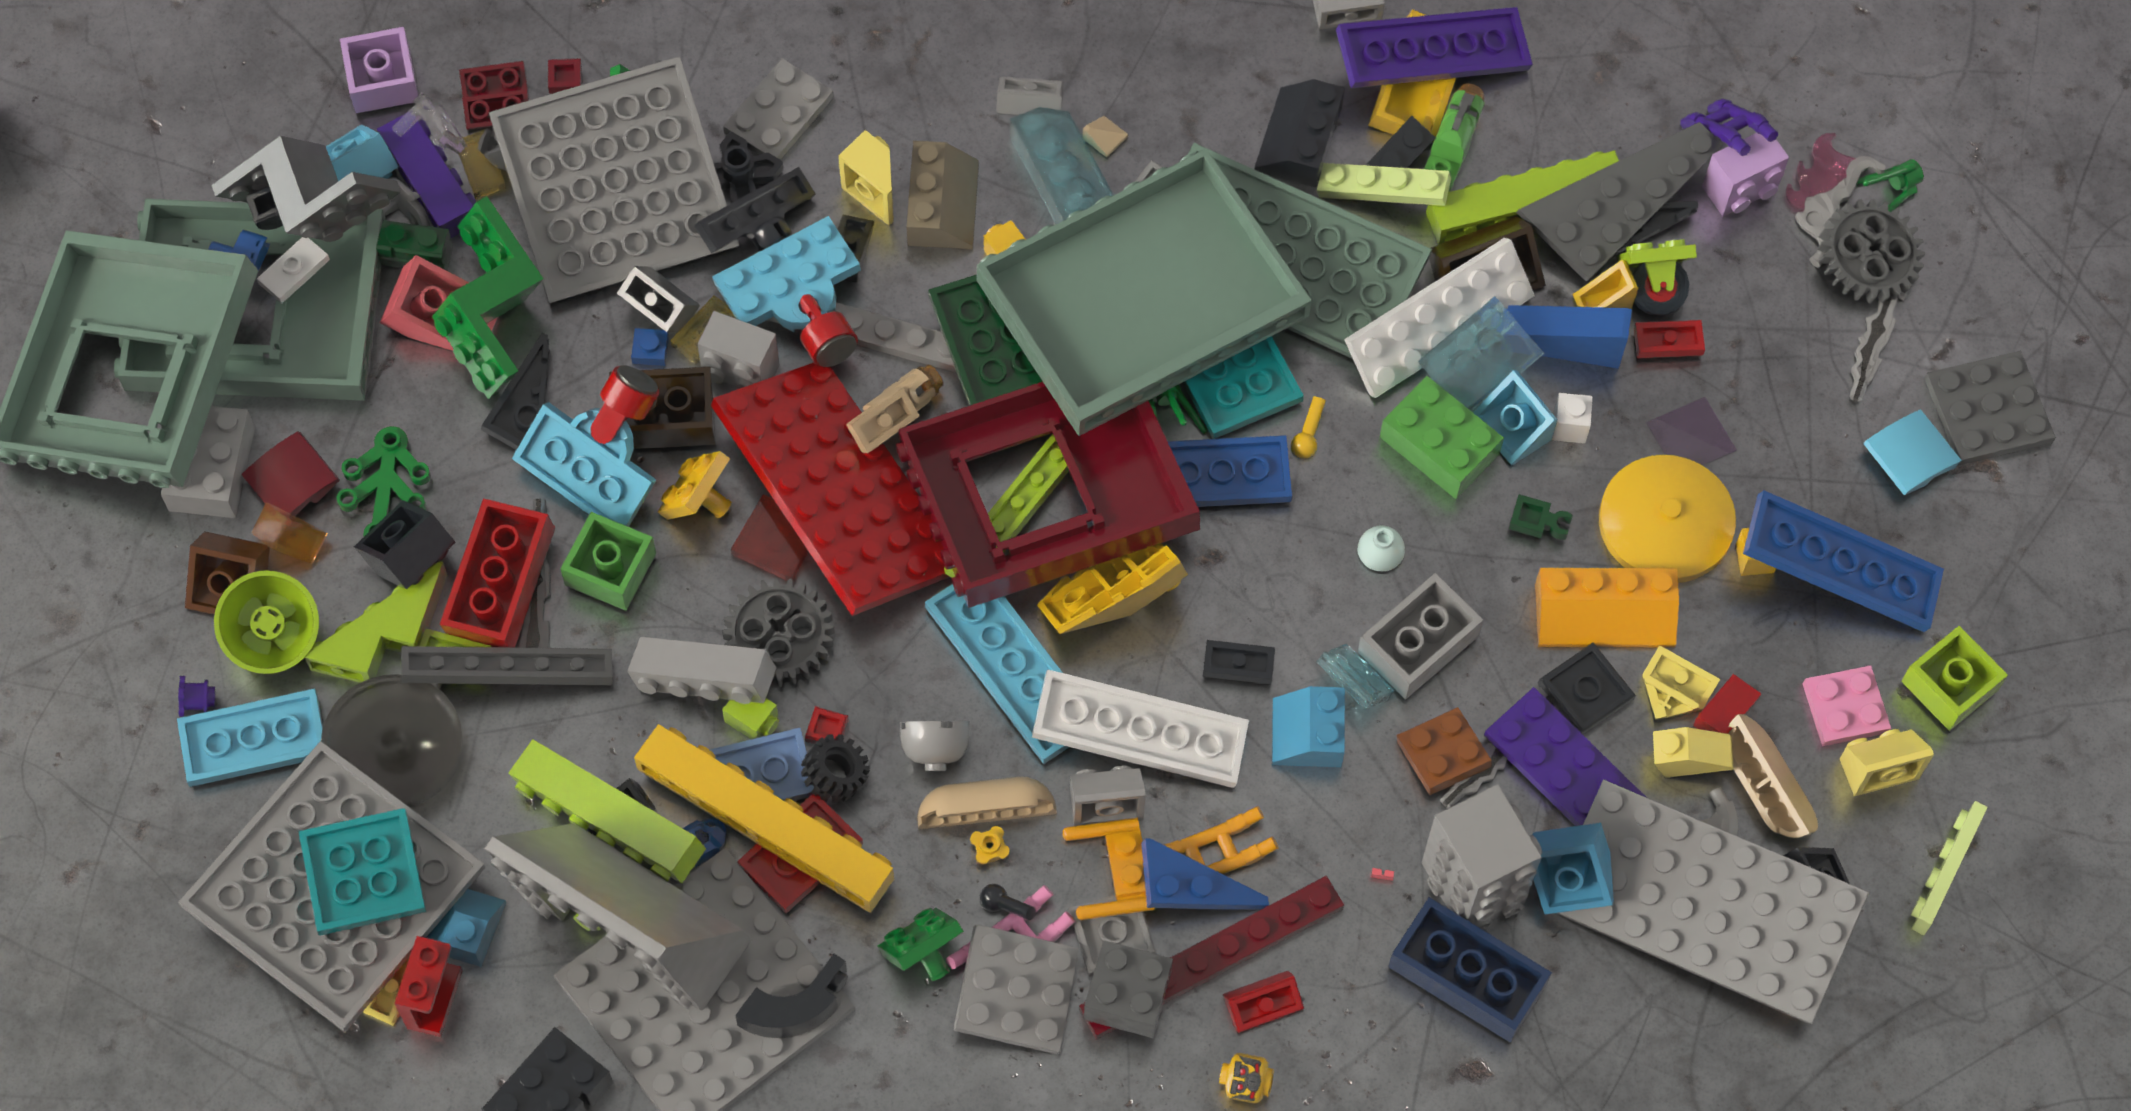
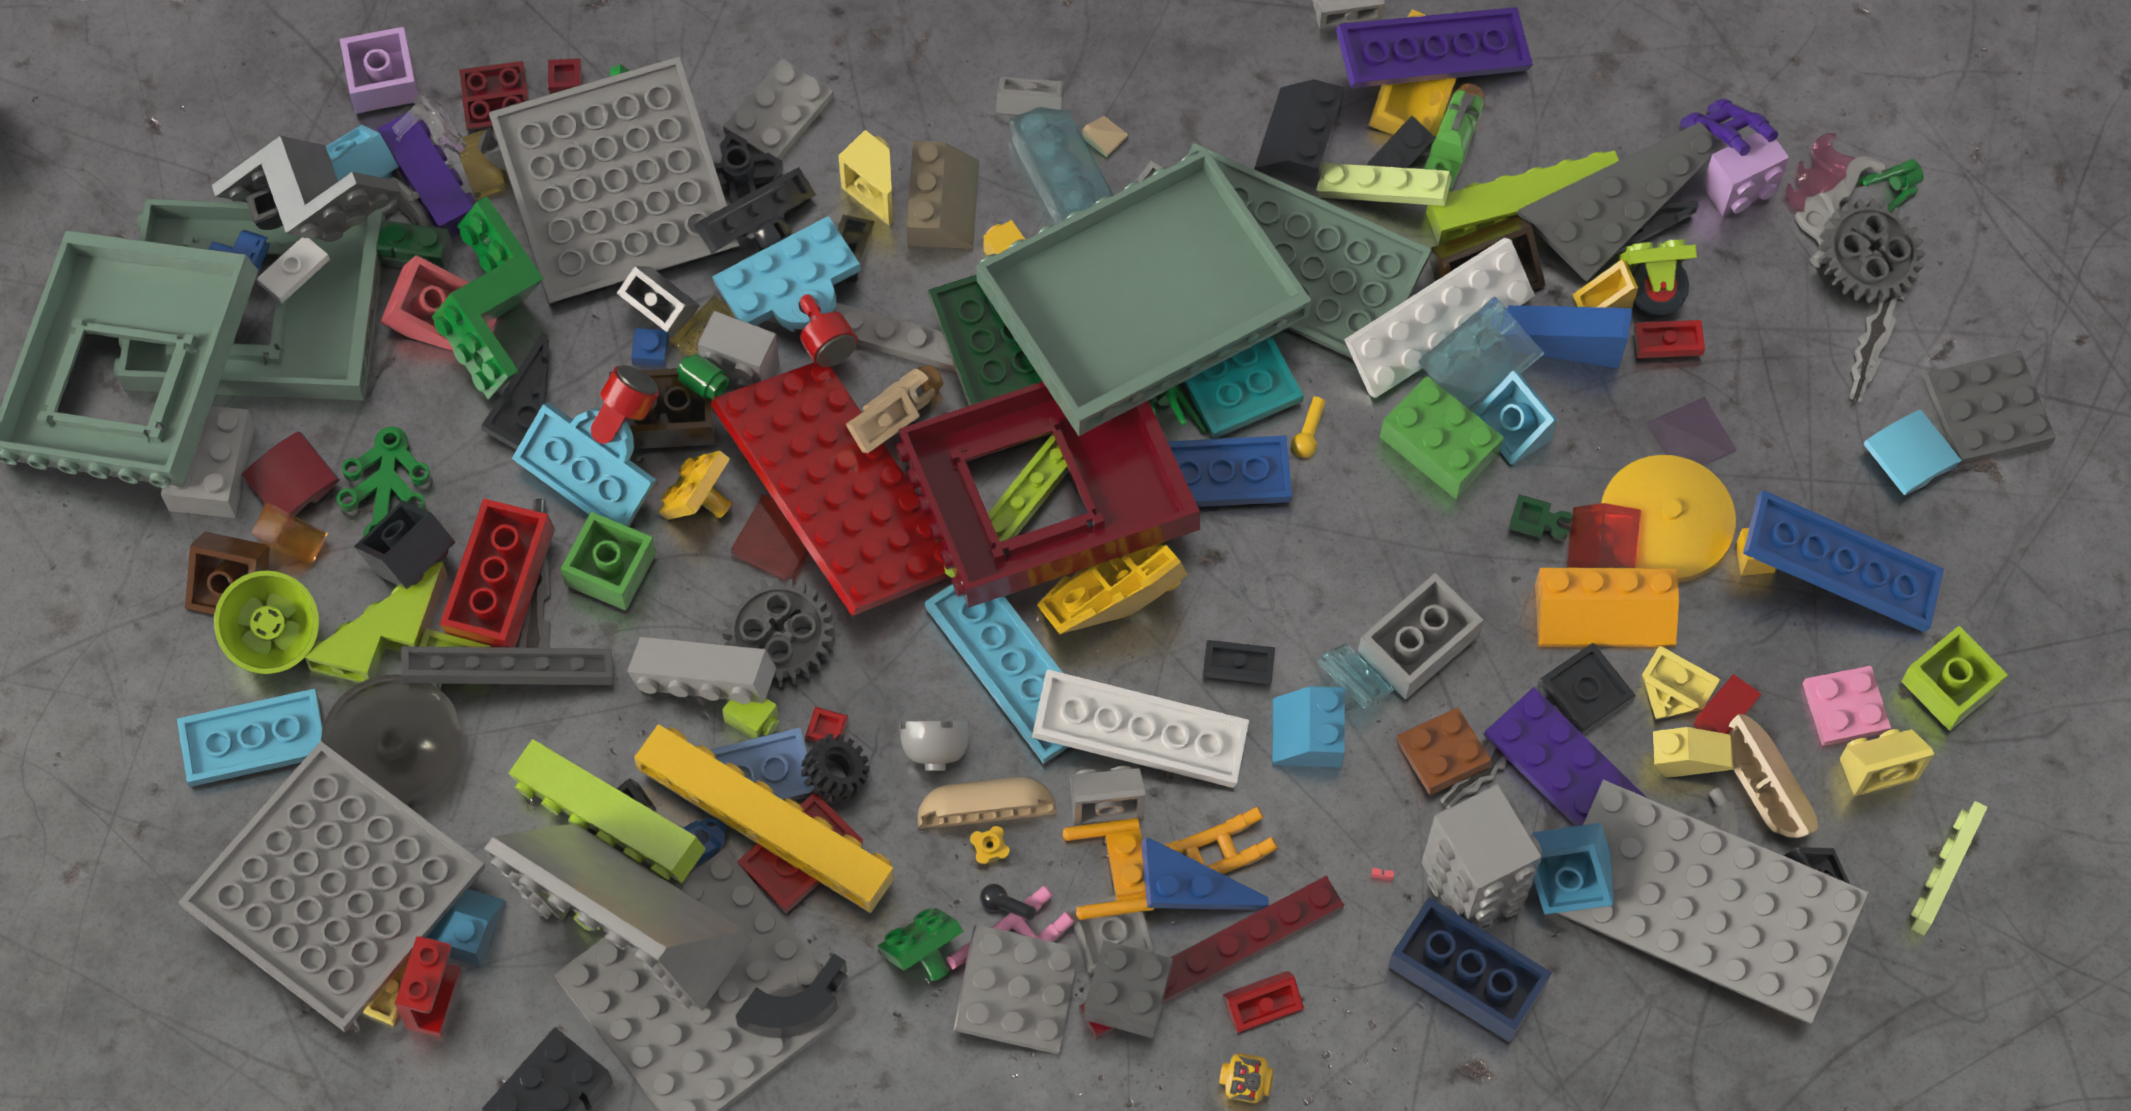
dark purple brick [178,676,215,717] -> none
teal plate [298,808,426,936] -> none
light aqua brick [1357,525,1405,571] -> none
white brick [1552,393,1592,444] -> none
none -> green brick [677,353,729,401]
none -> clear red slope [1567,503,1642,568]

